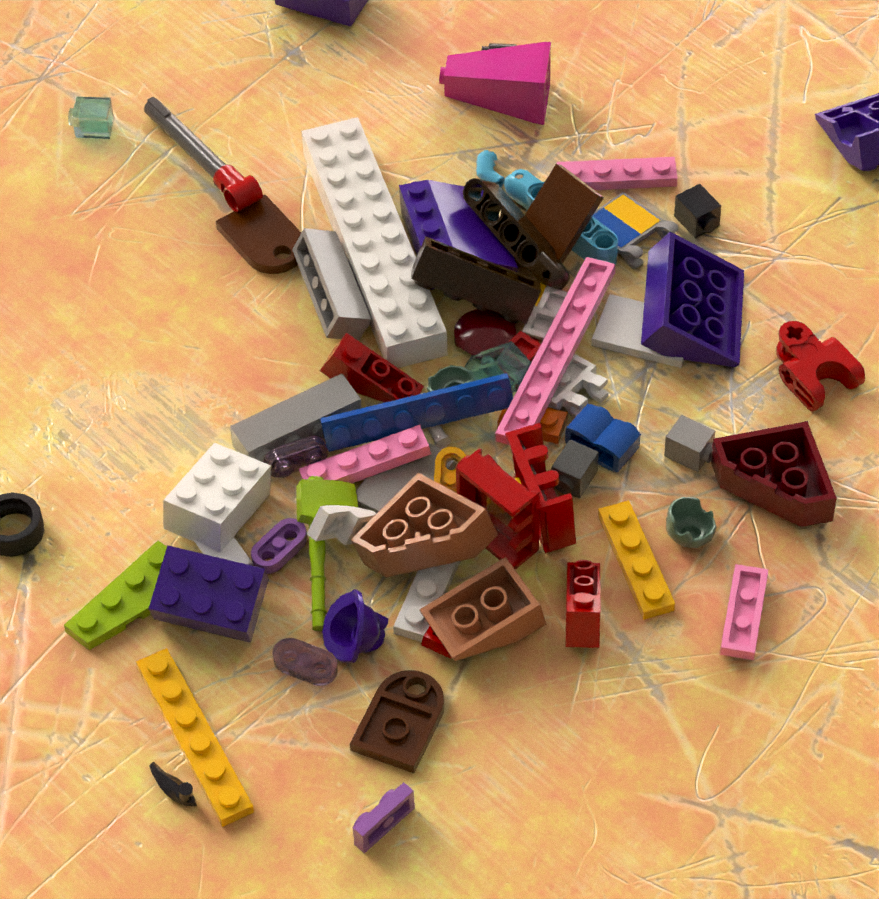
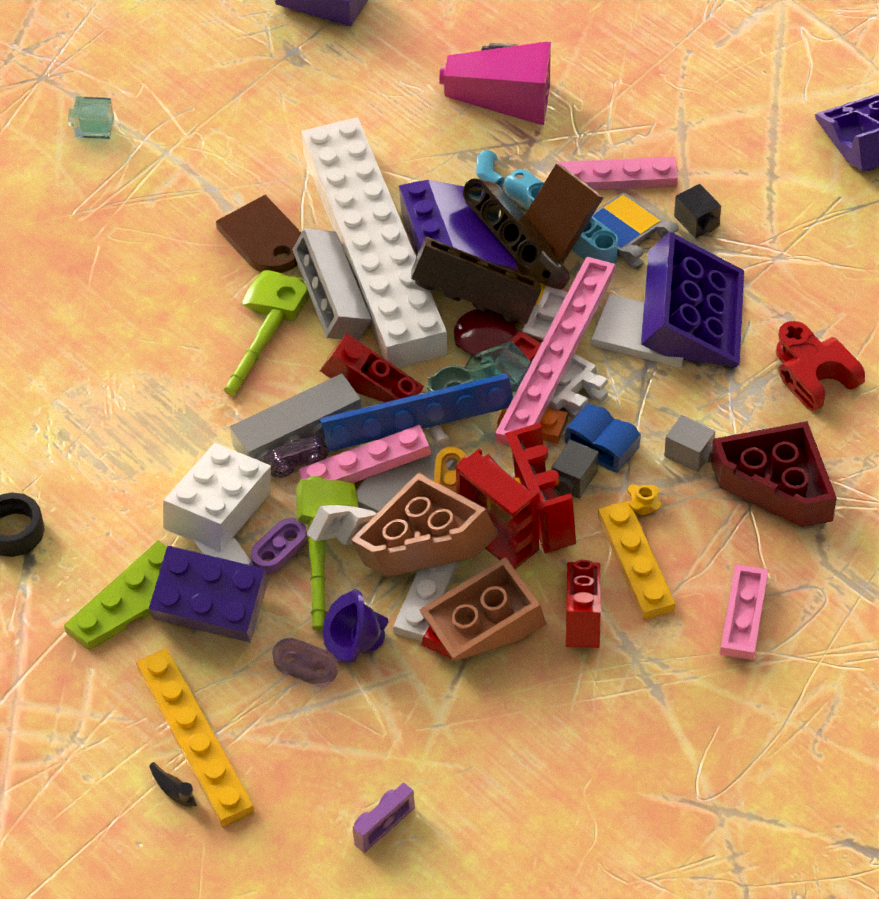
piece [144,97,263,212] -> none
reddish brown tile [350,670,444,773] -> none
sand green hair [666,497,717,548] -> none
none -> lime piece [224,270,310,396]
none -> yellow plate [627,484,662,515]

